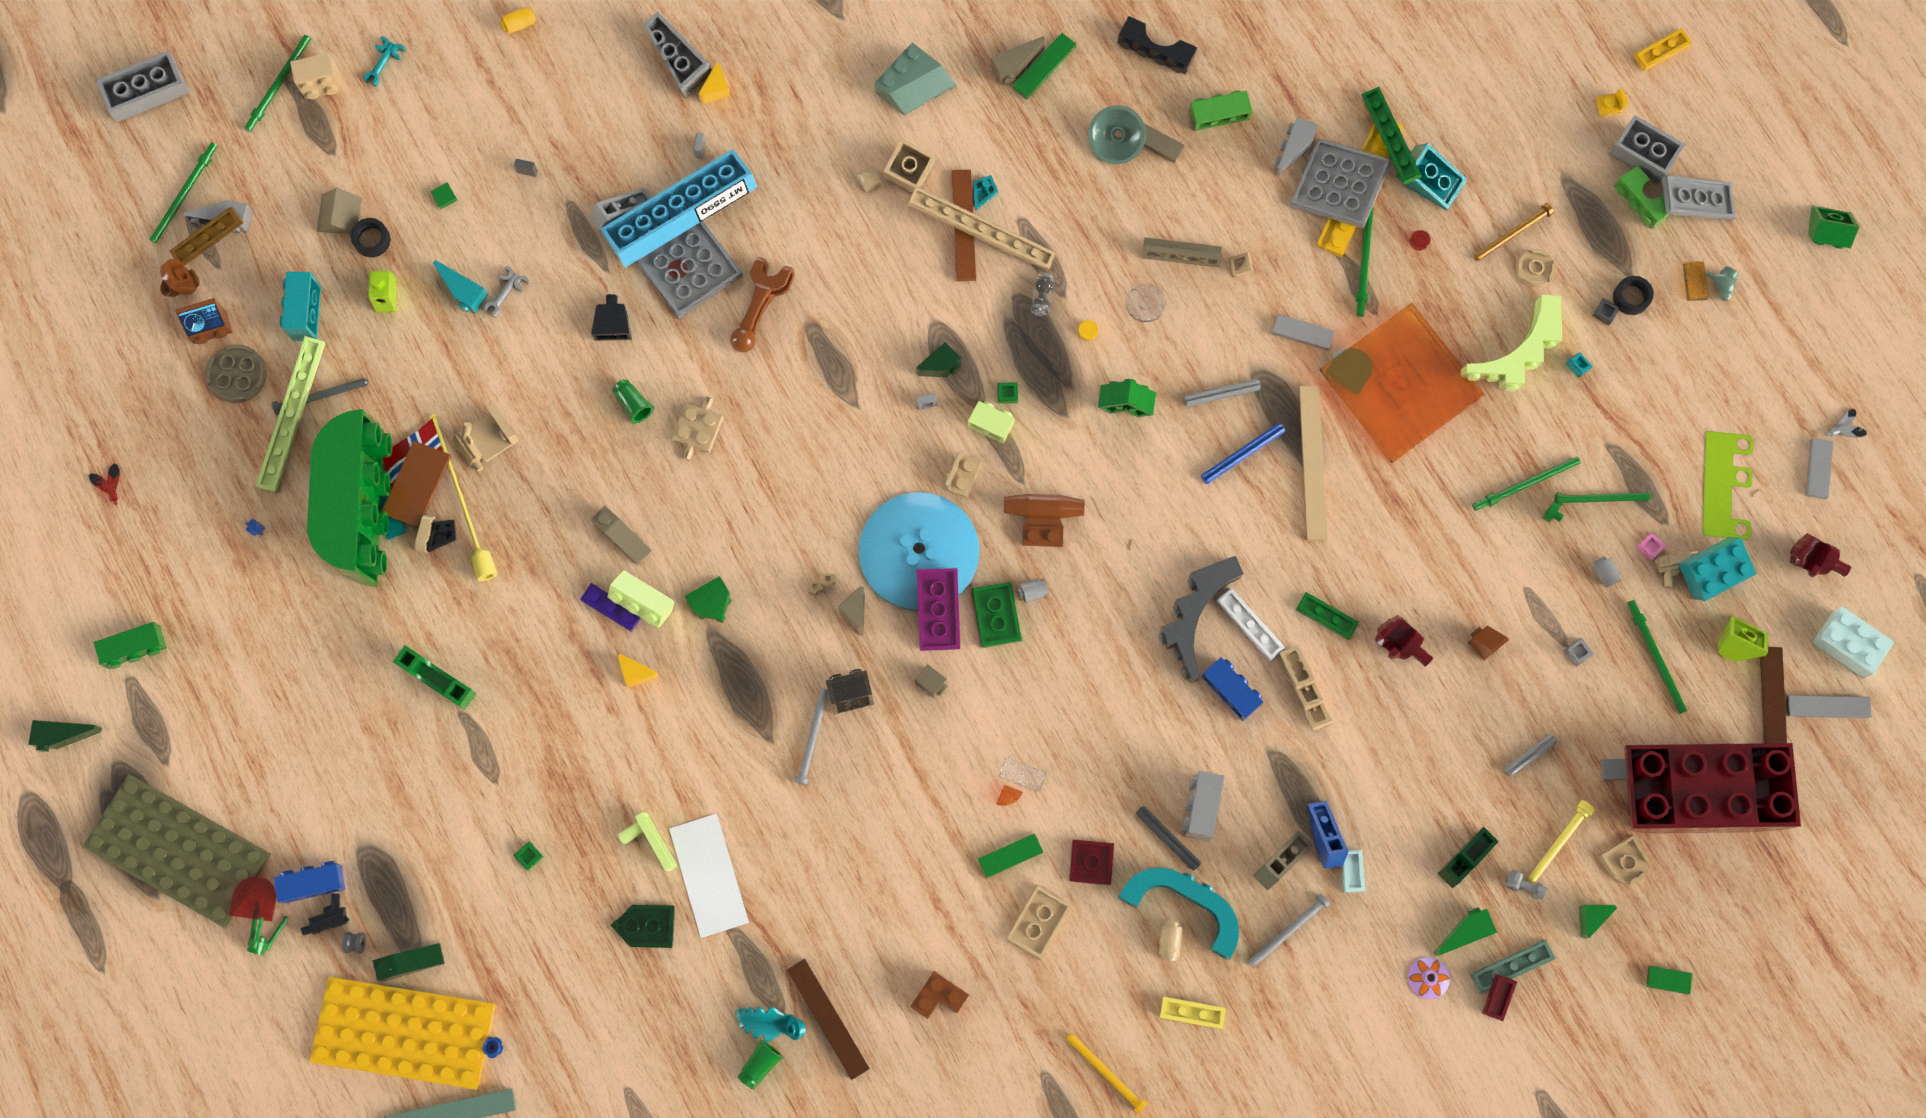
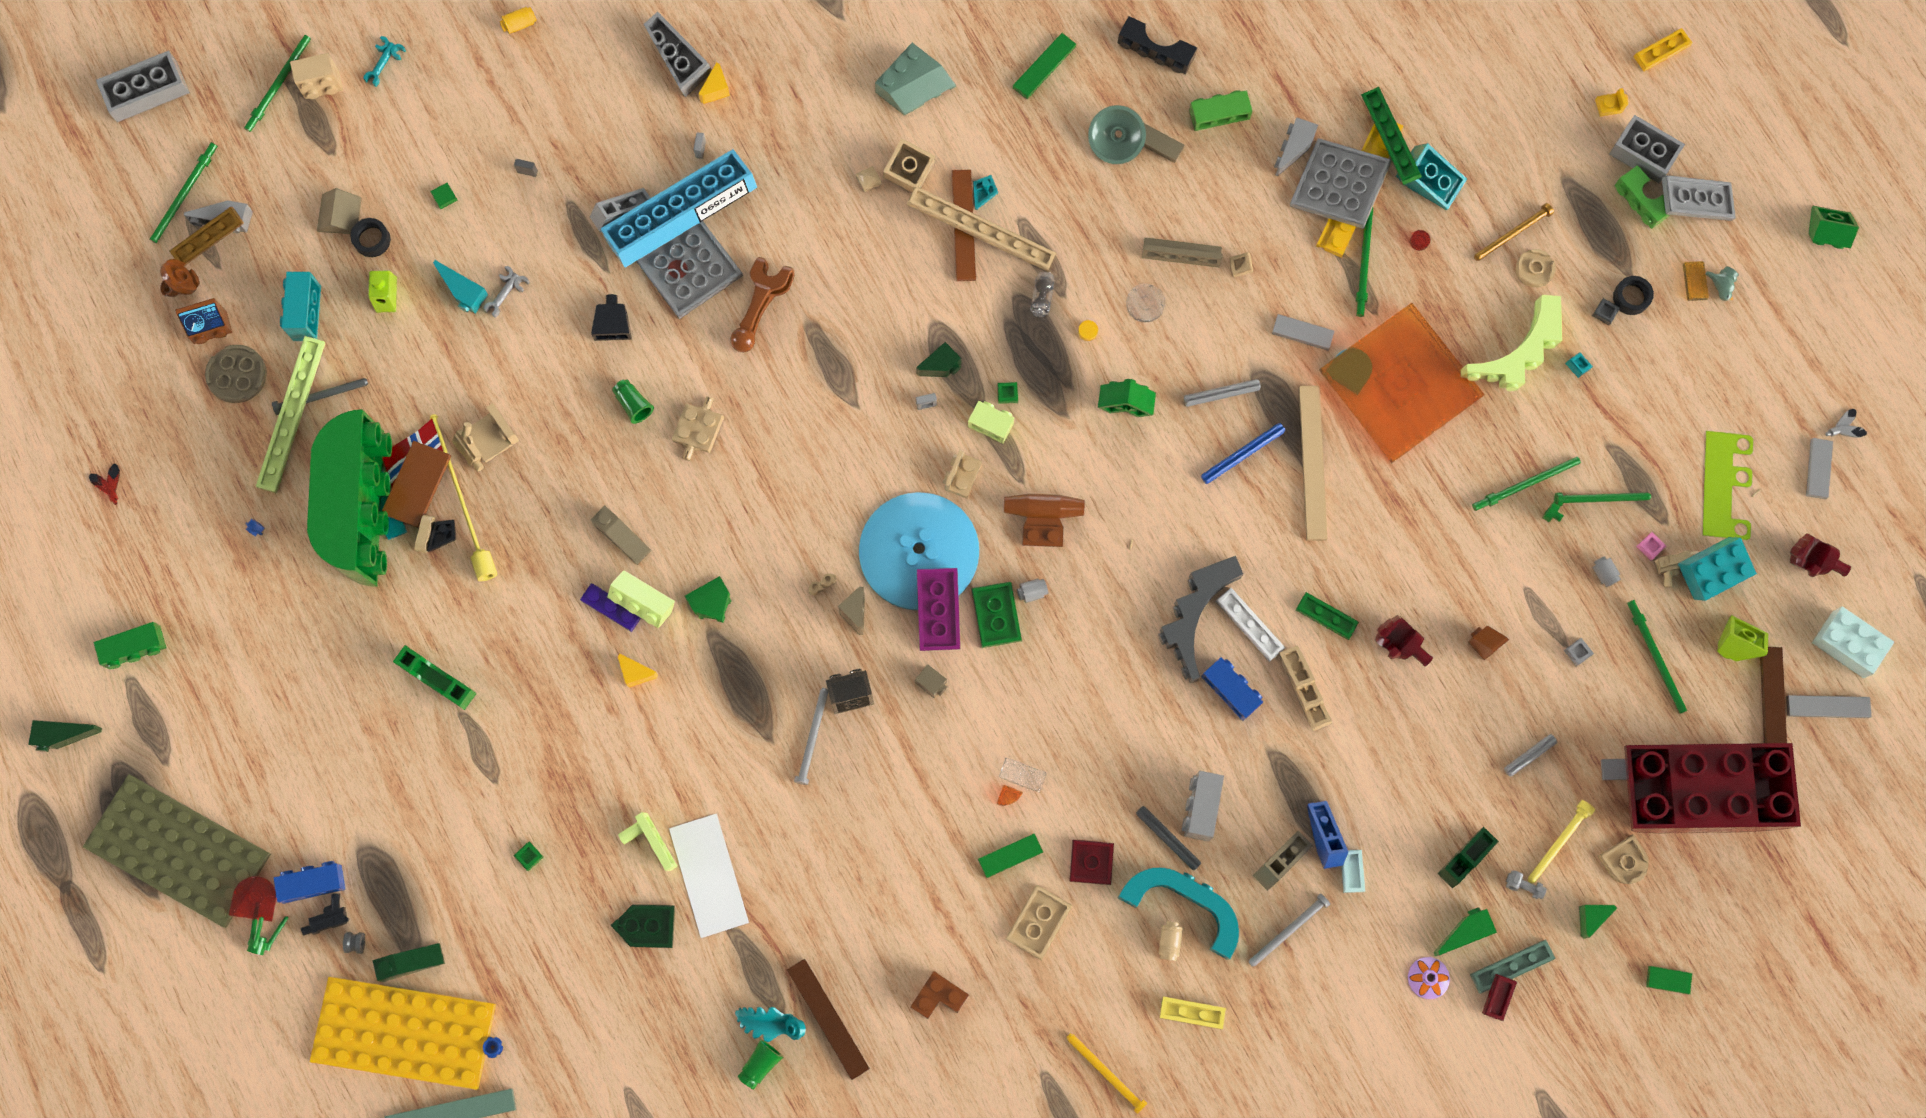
dark tan slope [991,36,1045,85] -> none

